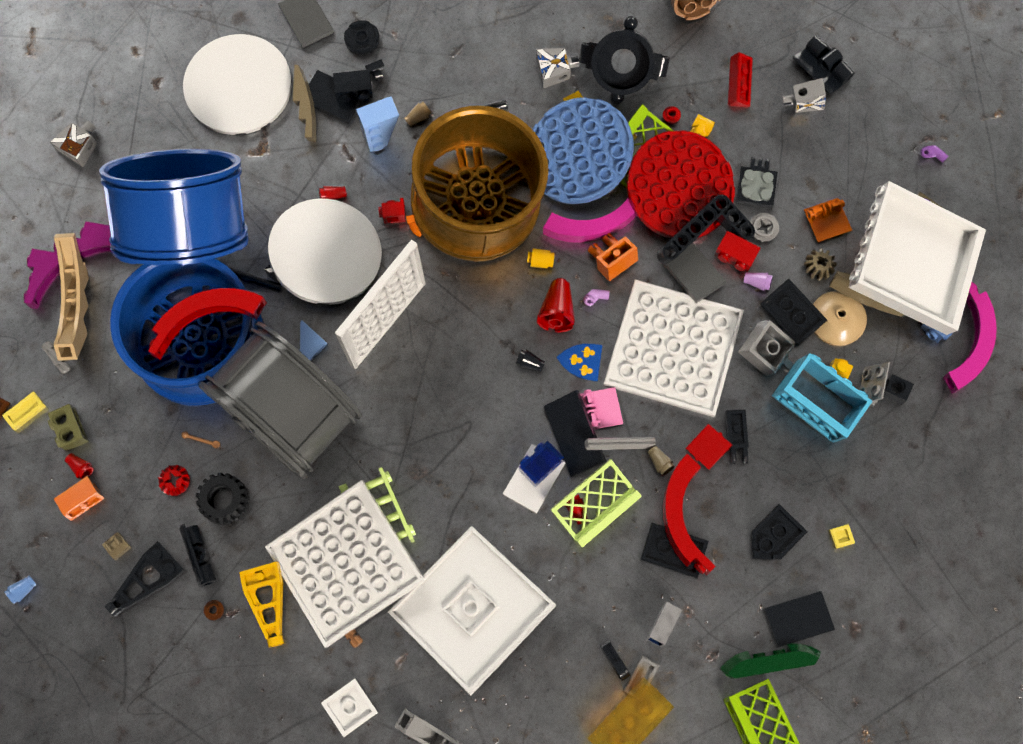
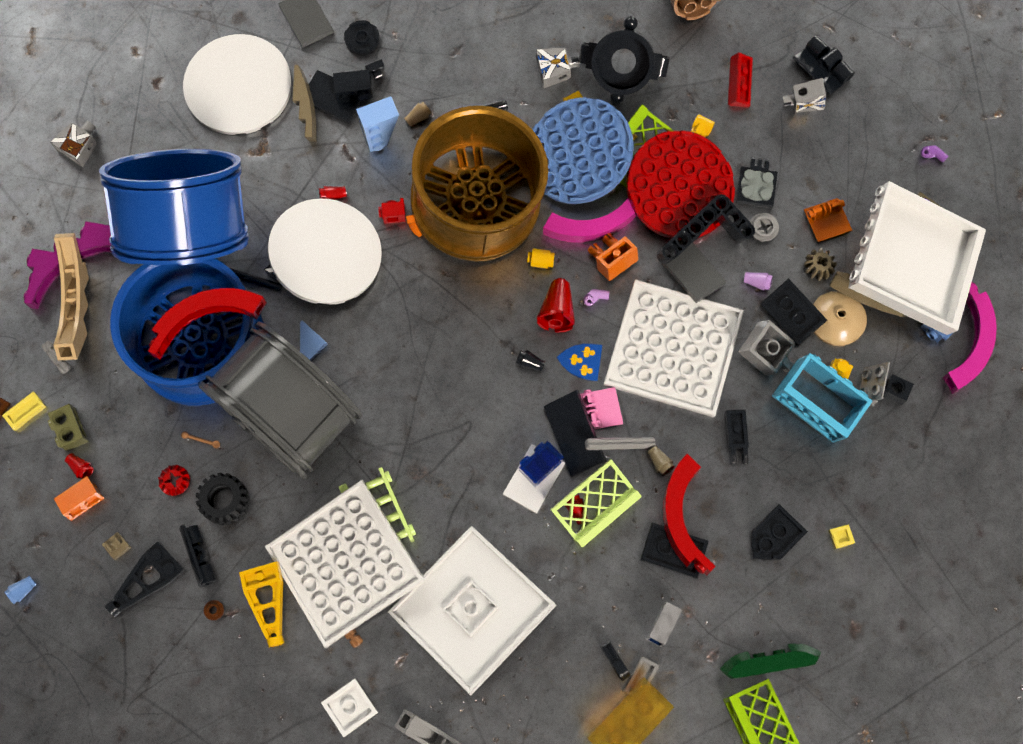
white tile [335,240,426,369] -> none
red plate [663,106,681,124] -> none
red piece [685,423,732,470] -> none
red brick [715,231,761,272] -> none
black tile [764,591,835,648] -> none

